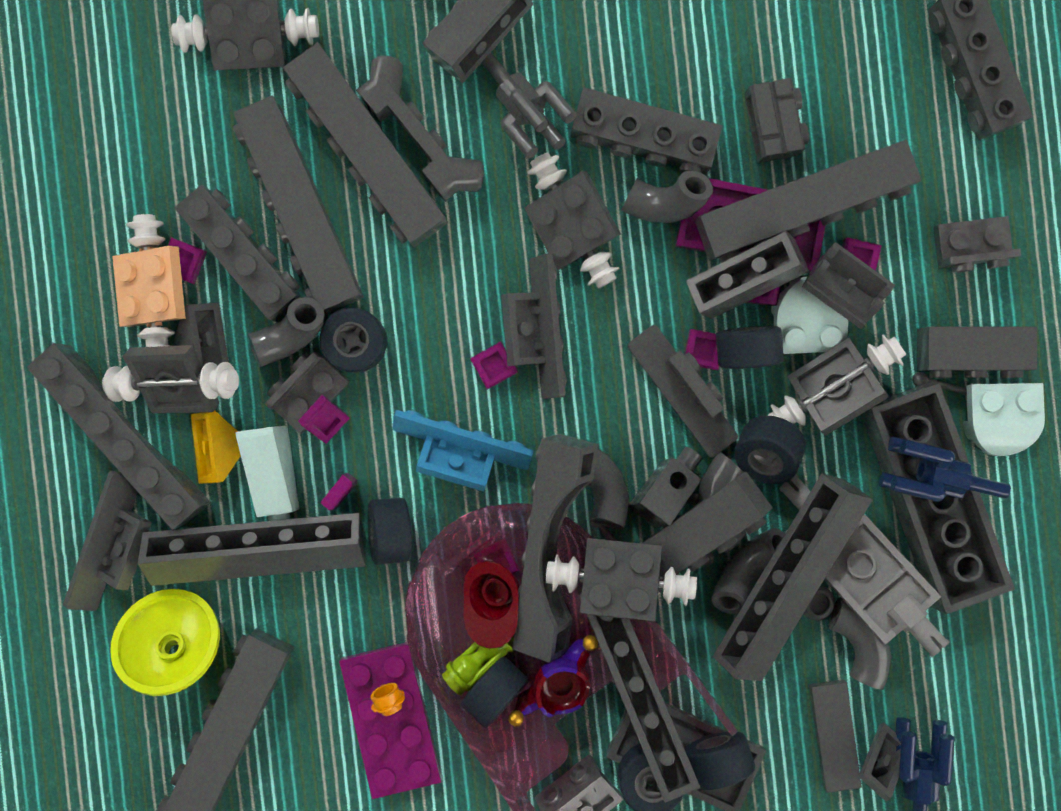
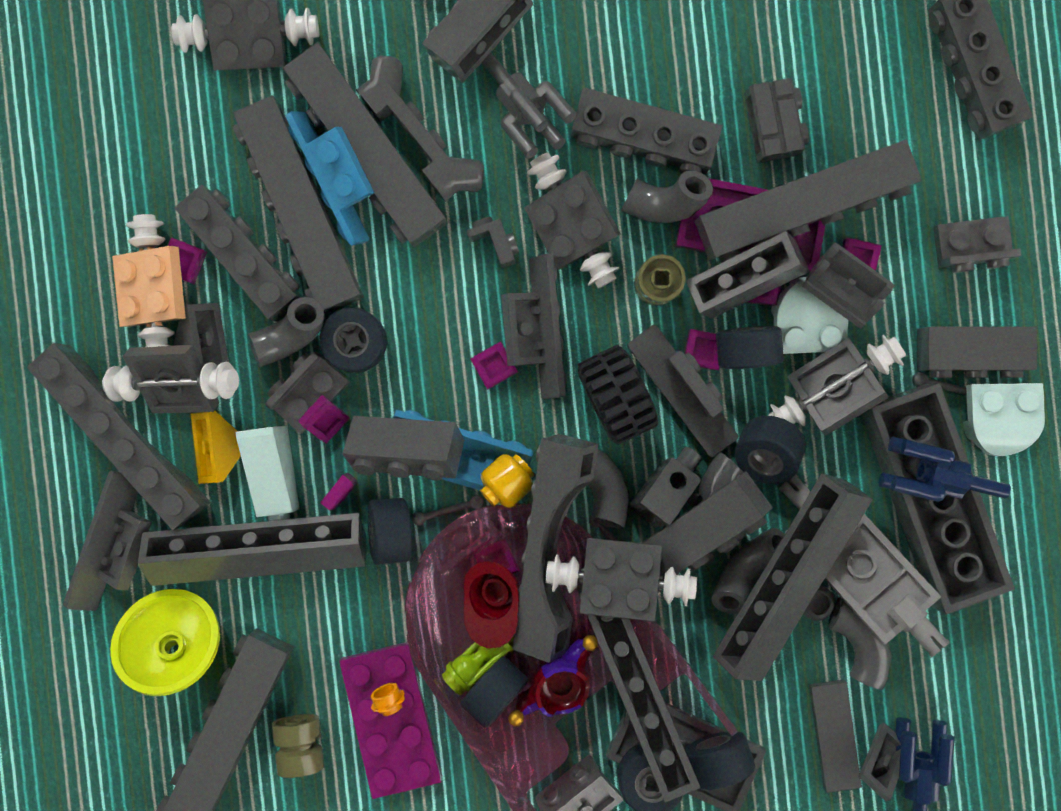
none -> olive wheel [272,714,324,778]
none -> dark azure bracket [285,111,375,246]
none -> dark grey brick [342,416,465,480]
none -> dark grey hinge [412,495,484,525]
none -> dark grey bracket [466,217,519,268]
none -> yellow head [480,454,534,508]
none -> black tyre [578,345,658,445]
none -> olive wheel [634,254,686,306]

